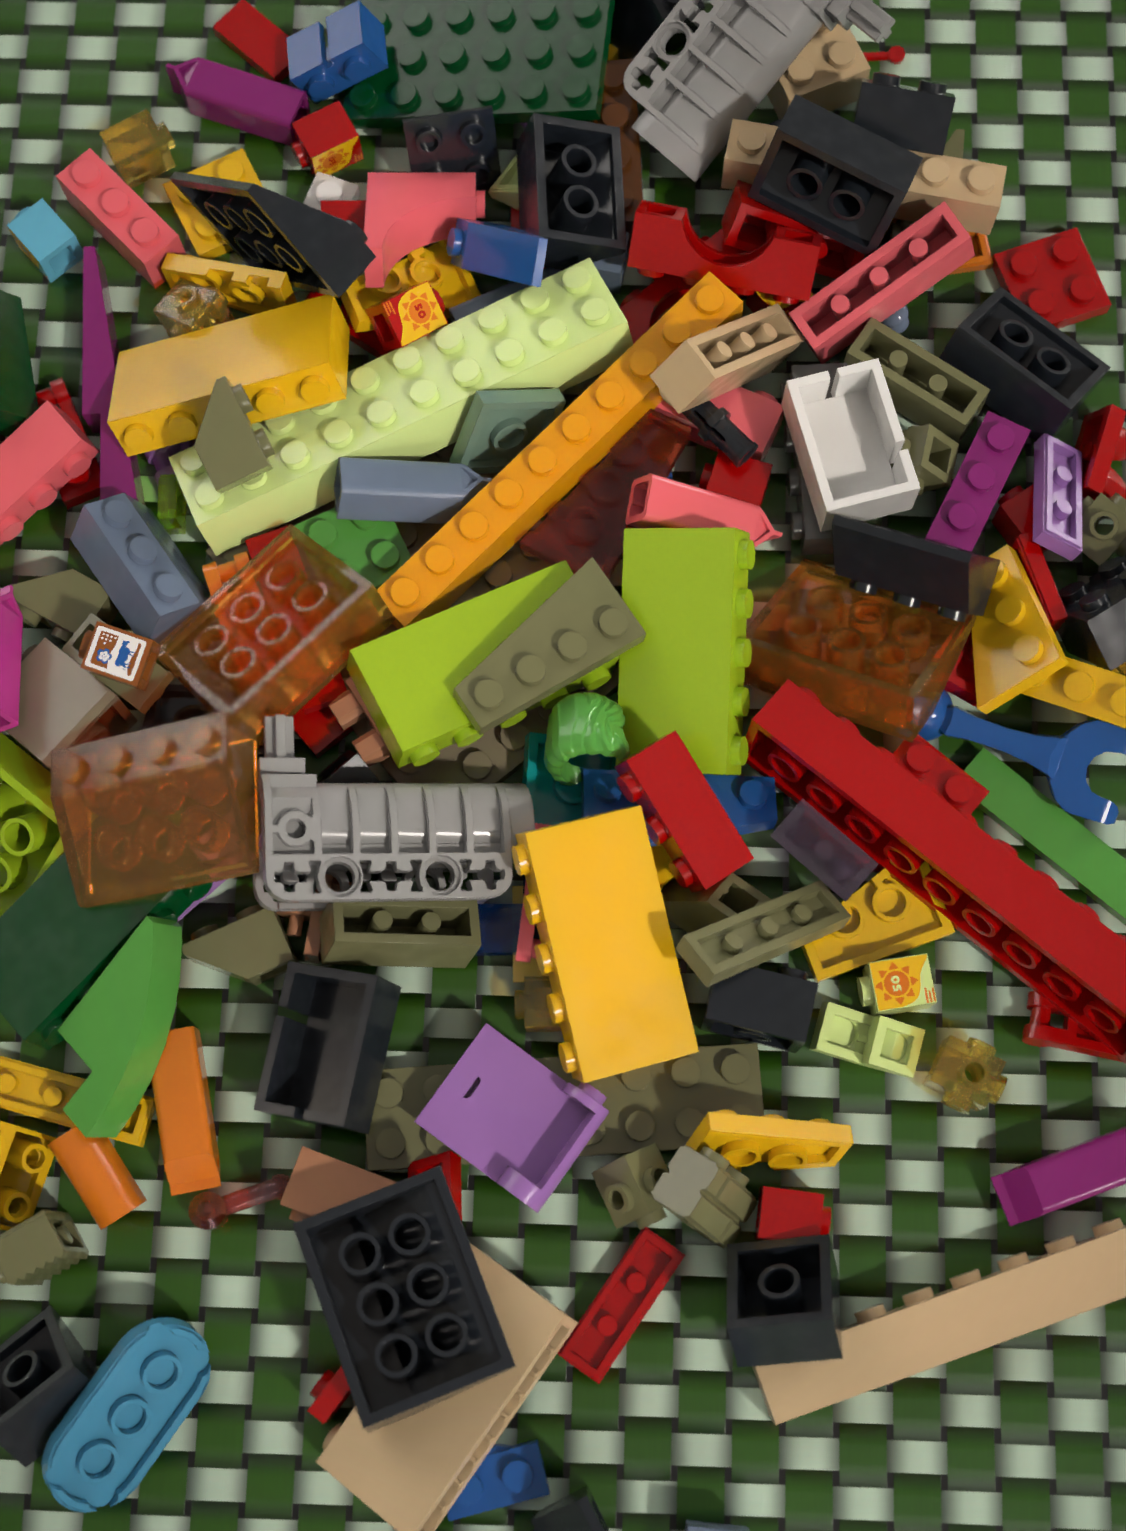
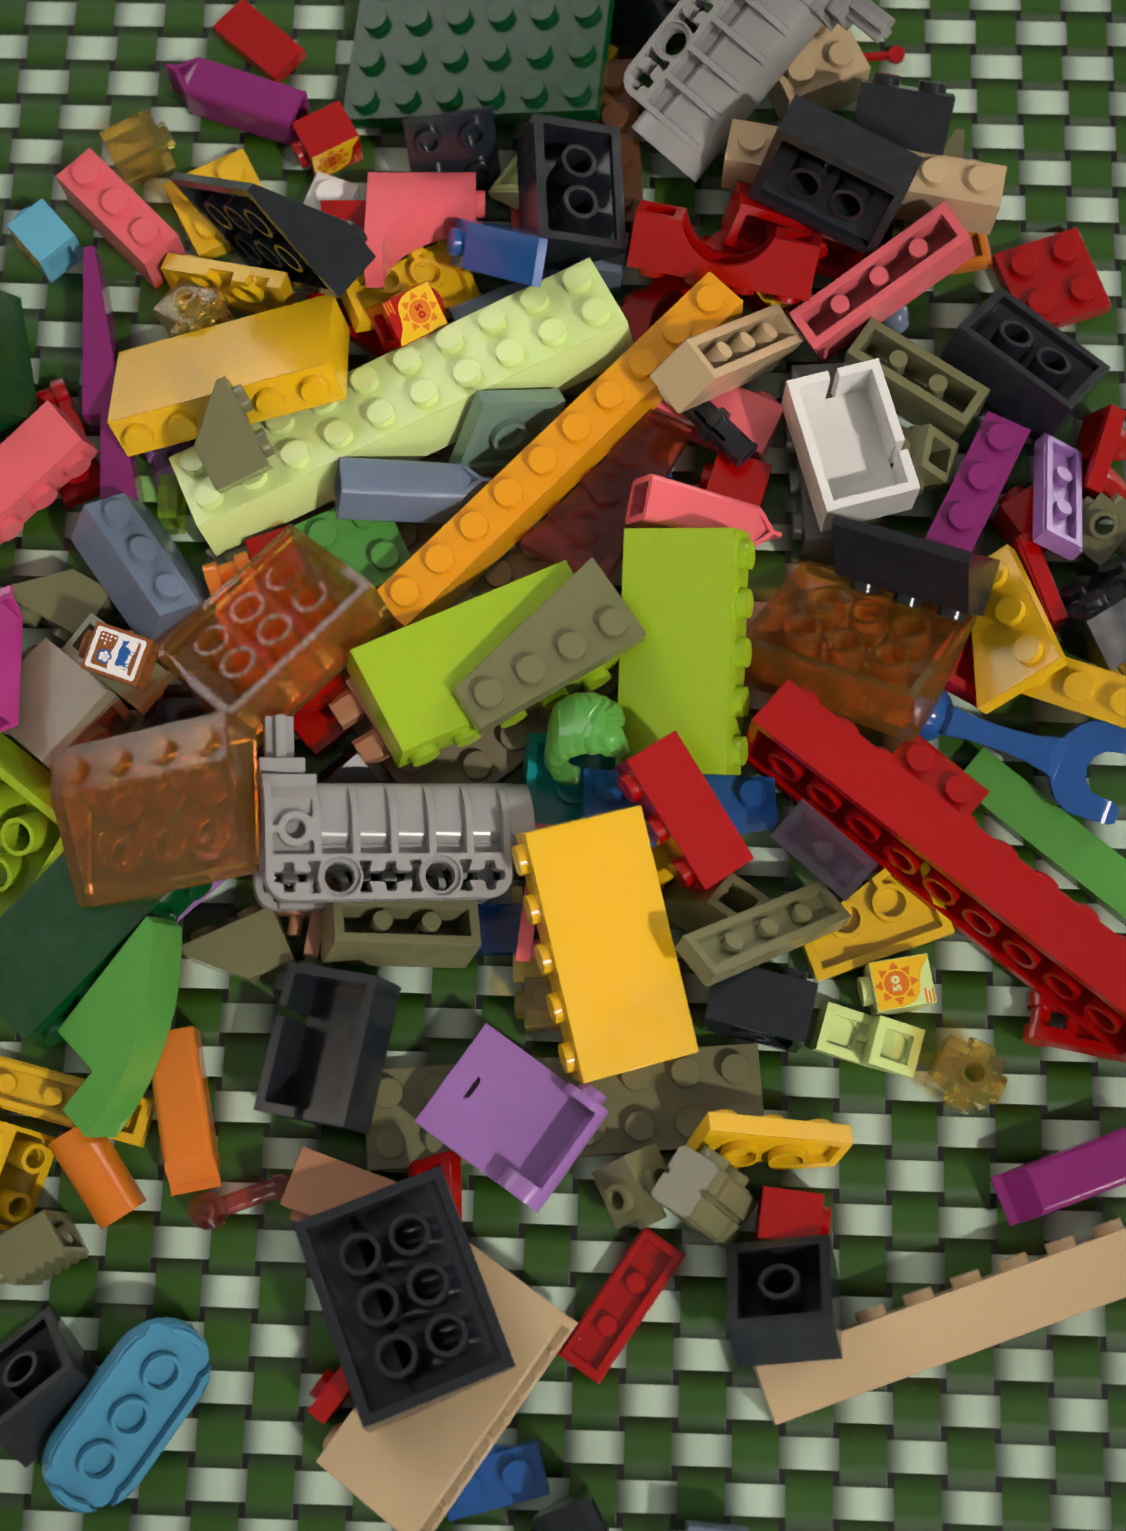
blue piece [286,0,388,104] -> none

